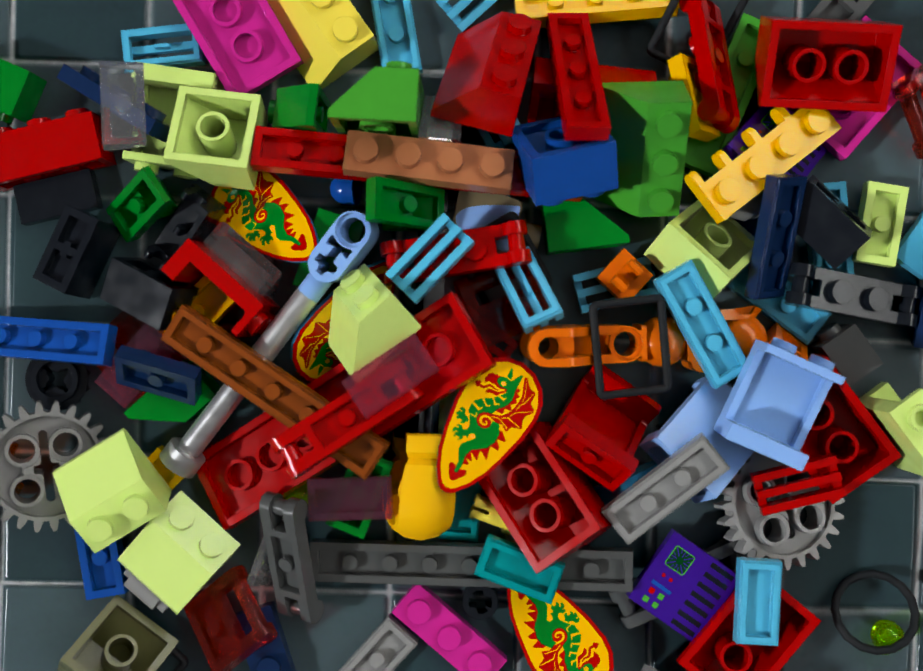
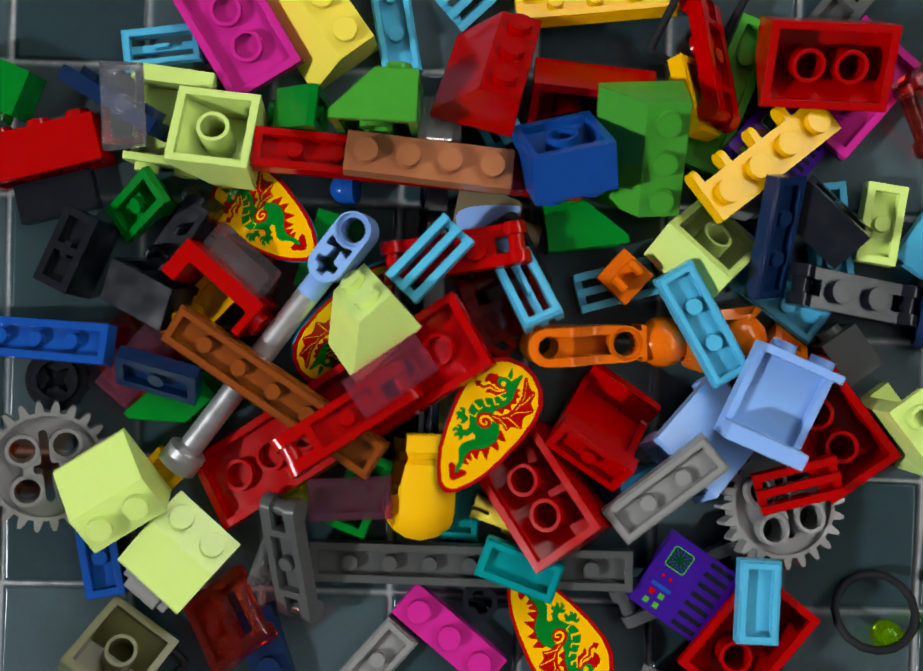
green slope [365,176,445,231] -> none
red plate [546,13,611,141] -> none
black piece [589,294,672,400] -> none

